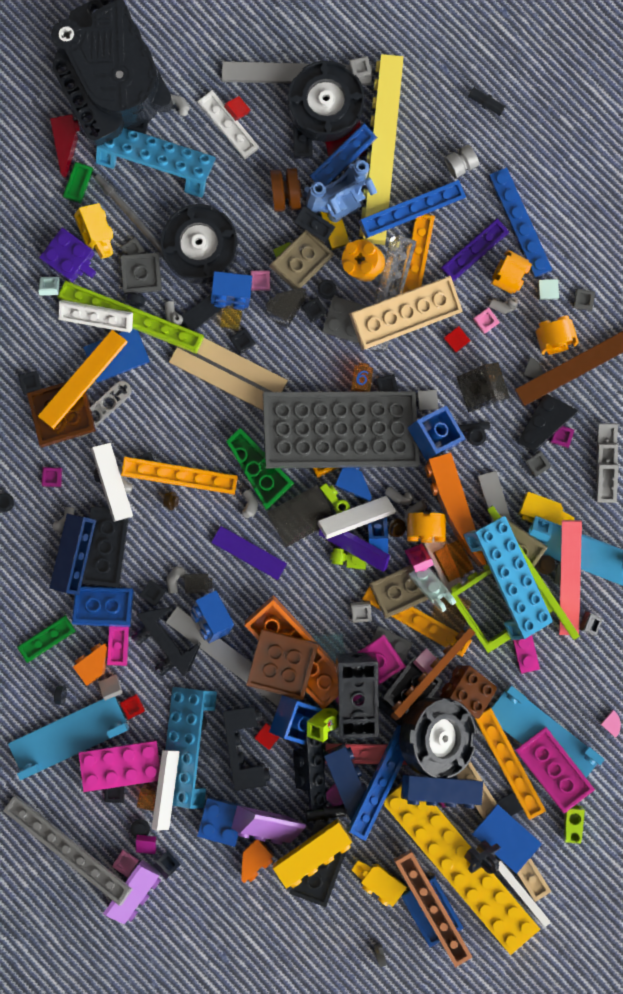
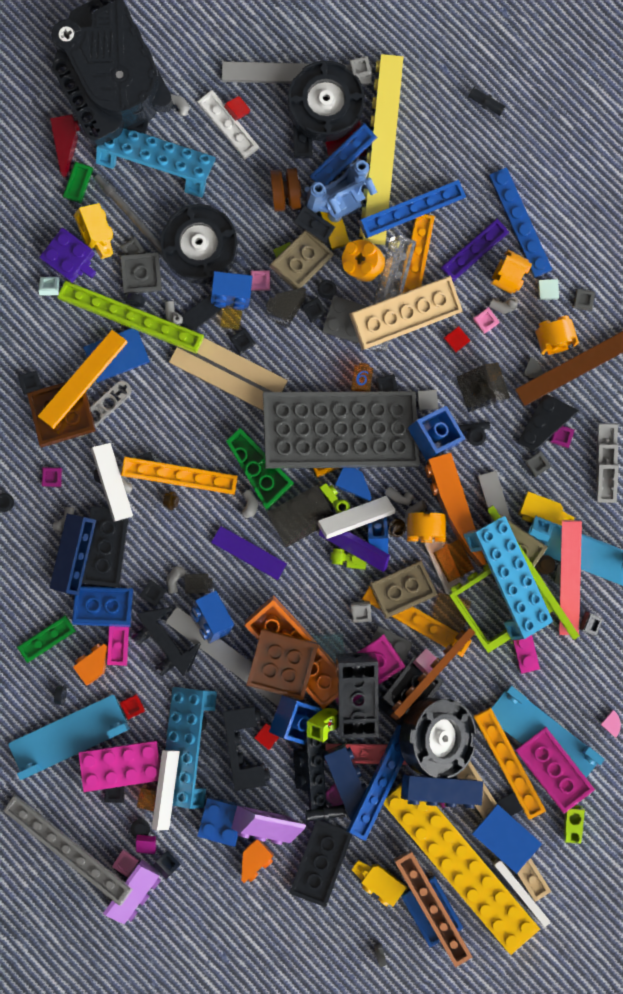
white tile [58,300,133,333] -> none
light grey tile [98,675,123,700] -> none
yellow brick [273,818,352,889] -> none
dark pink plate [405,543,434,572] -> none
light aqua hinge [409,568,456,612] -> none
reddish brown bracket [440,665,497,719] -> none
light grey wheel [444,144,479,179] -> none
black hips [464,840,501,874] -> none

